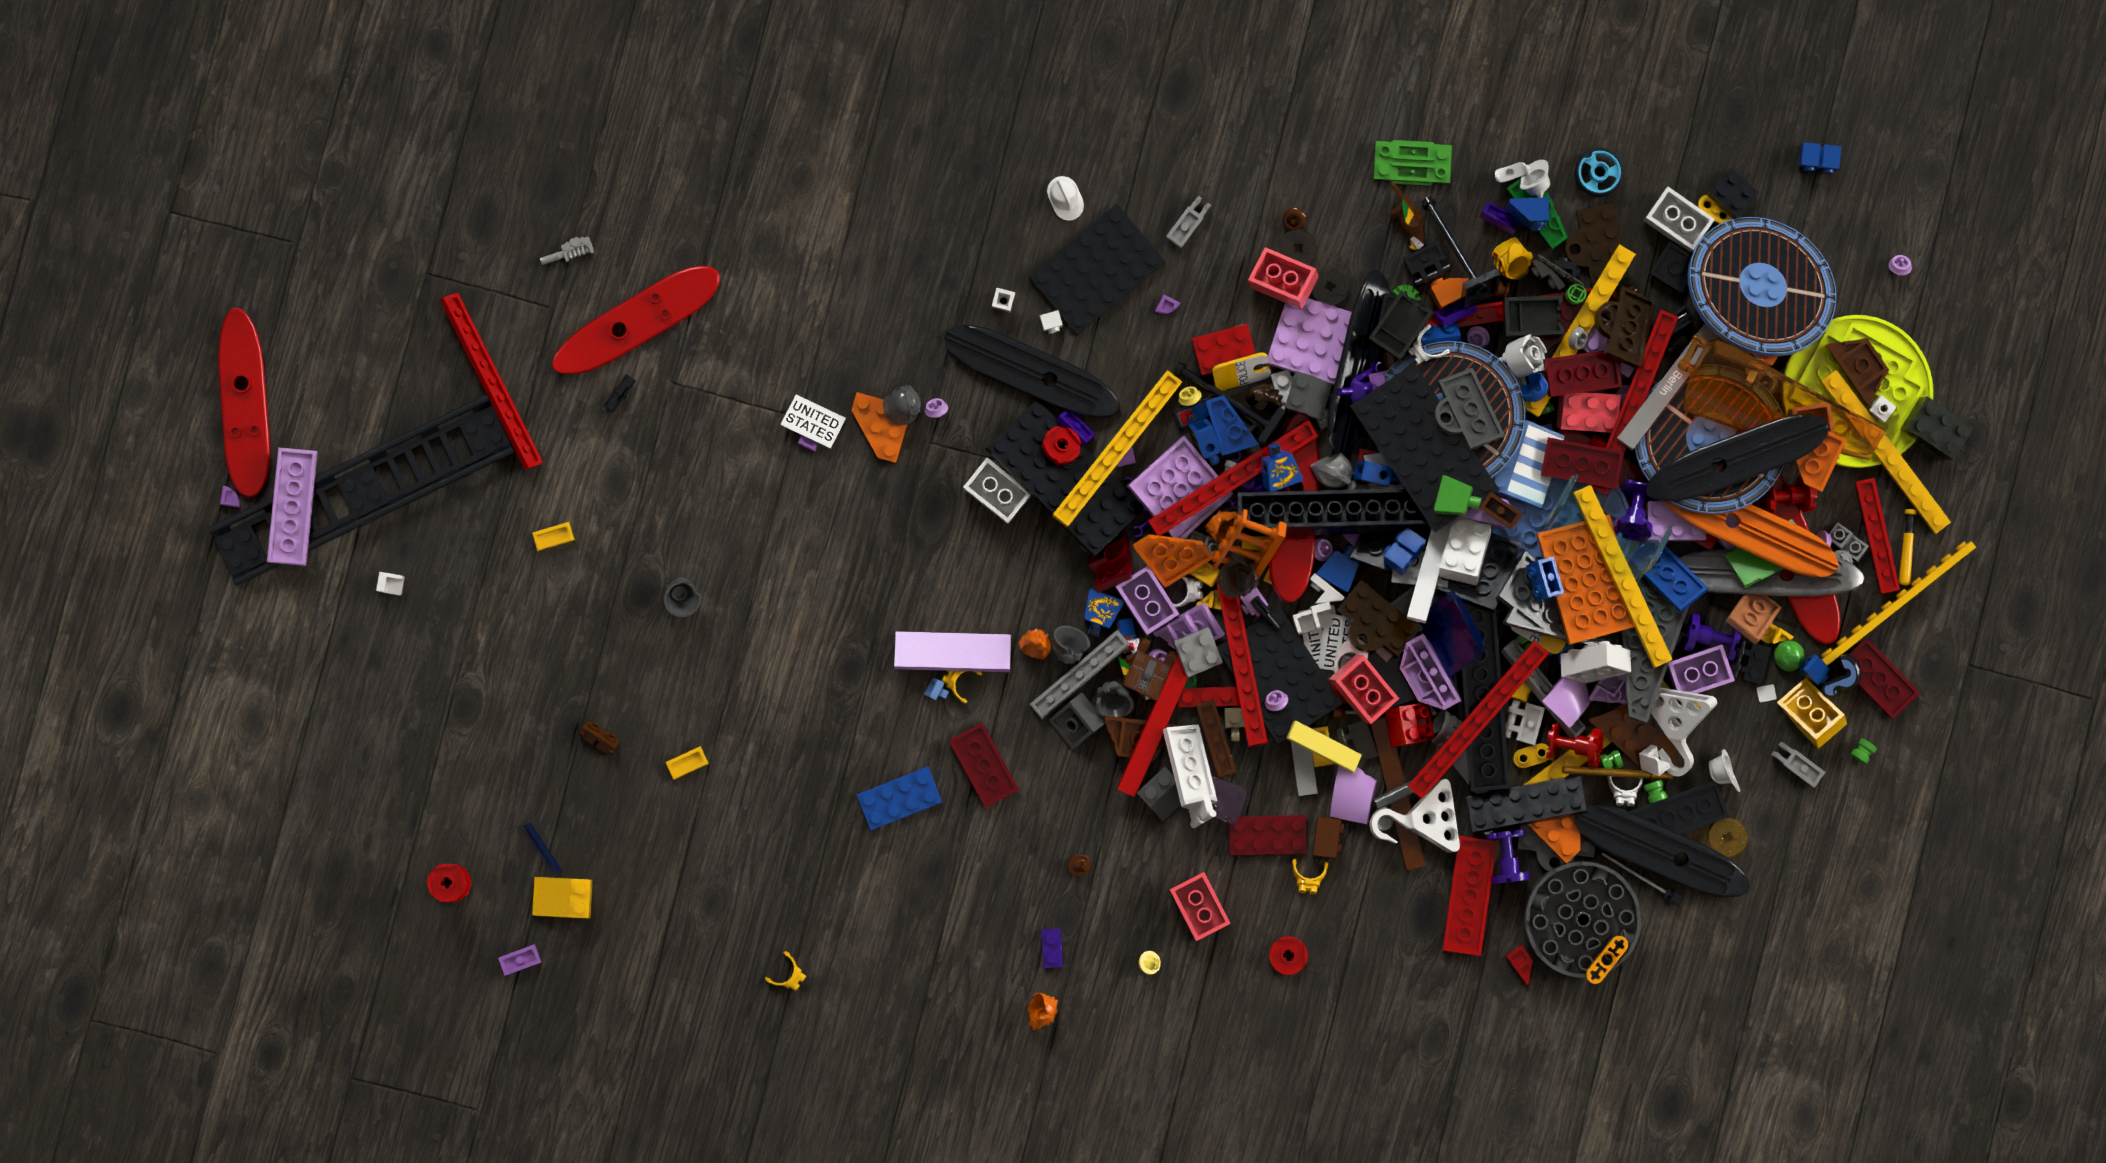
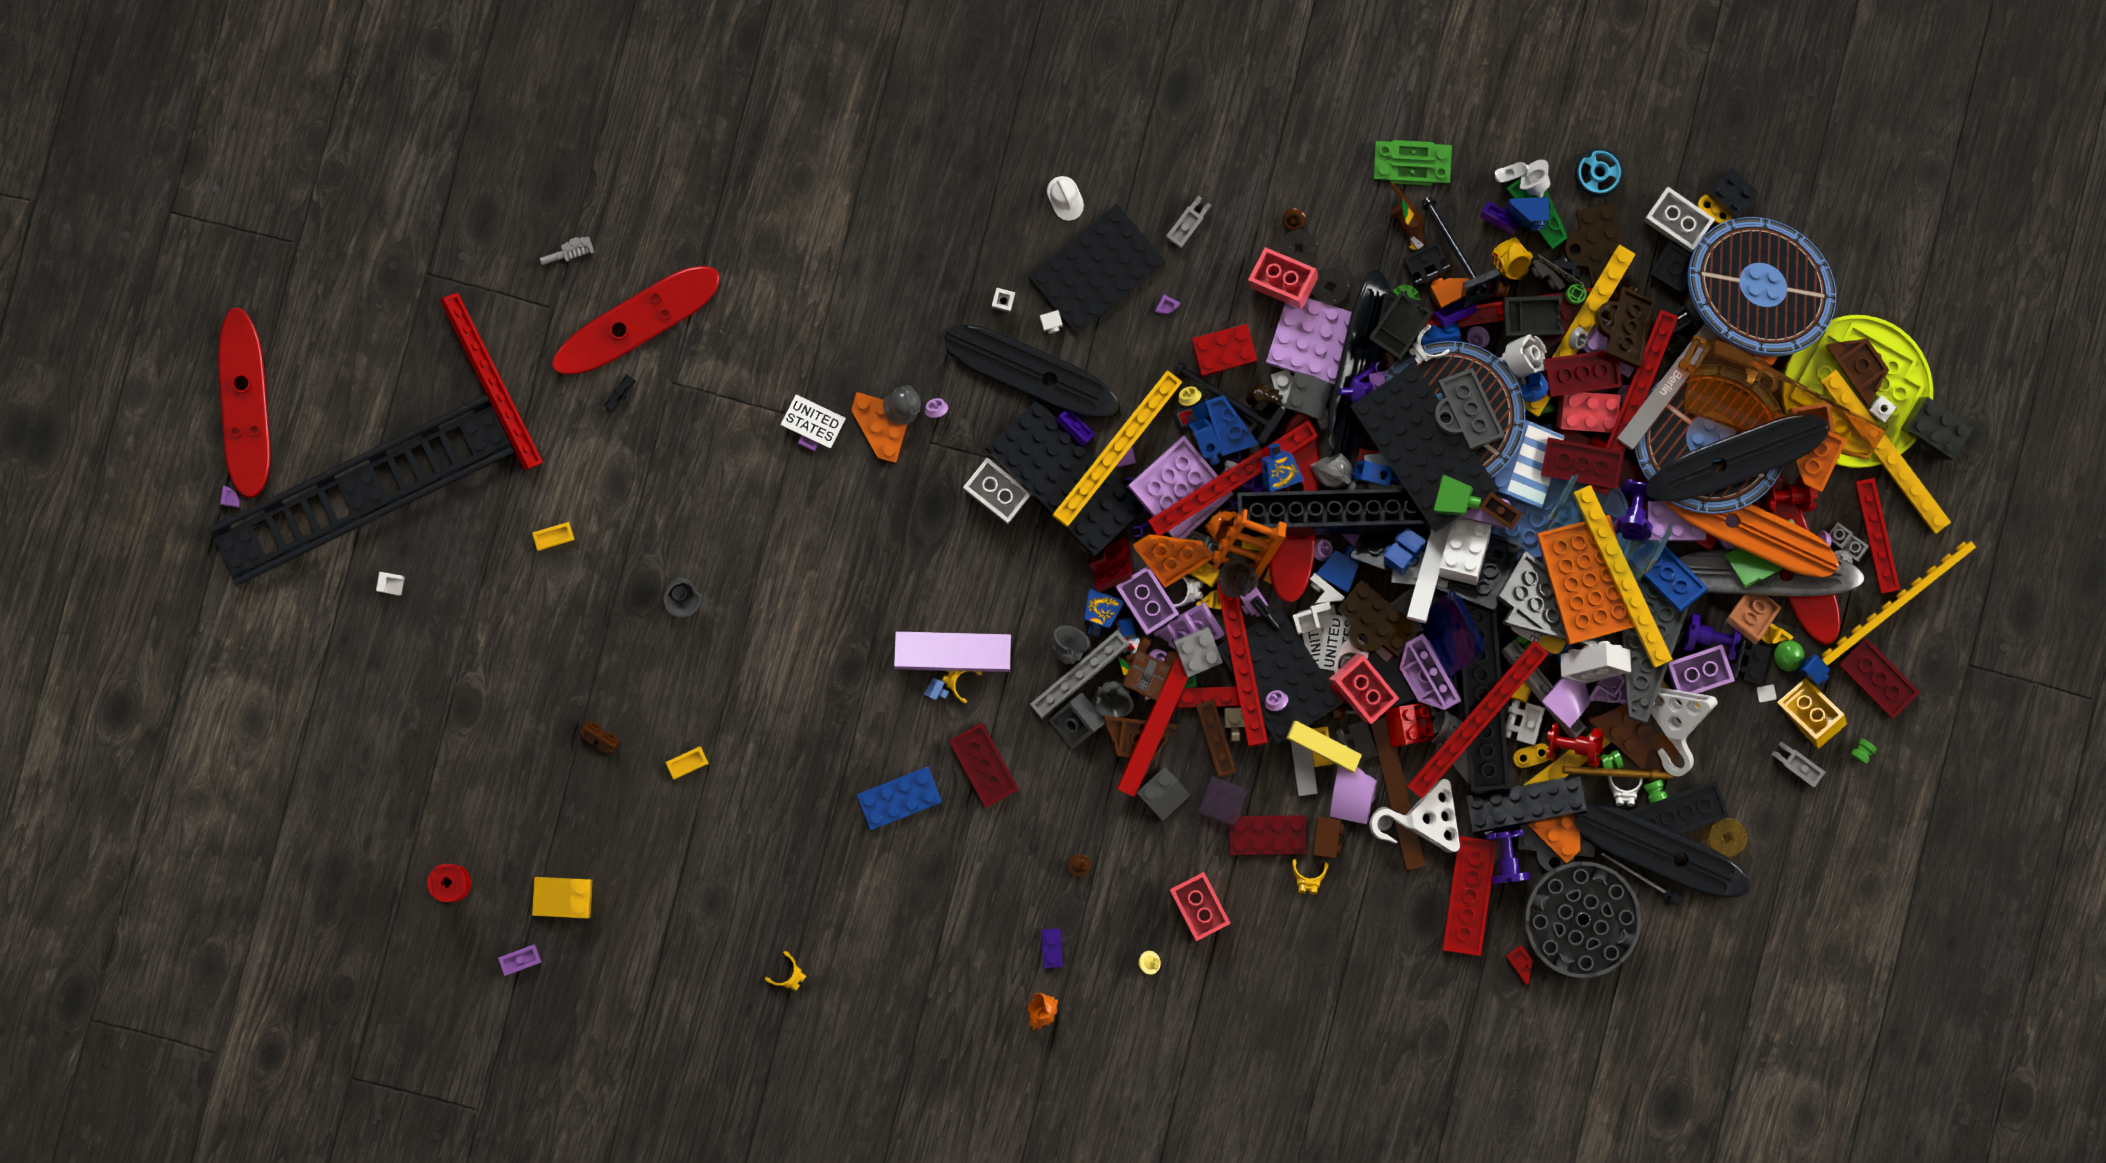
lavender tile [267,448,318,566] -> none
clear blue bar [524,823,562,874] -> none
orange hair [1019,629,1051,660] -> none
red plate [1041,426,1081,466] -> none
white hinge [1163,724,1217,828] -> none
piece [1212,353,1271,391] -> none
red plate [1269,936,1308,975] -> none
dark grey piece [1373,779,1440,810] -> none
blue brick [1526,556,1564,602] -> none
light orange beam [1586,936,1628,984] -> none
white panel [1639,744,1671,776] -> none
white piece [1709,749,1740,792] -> none
blue piece [1798,142,1841,174] -> none
black animal [1821,654,1863,699] -> none
lavender hat [1888,255,1912,276] -> none
yellow piece [1899,509,1917,586] -> none

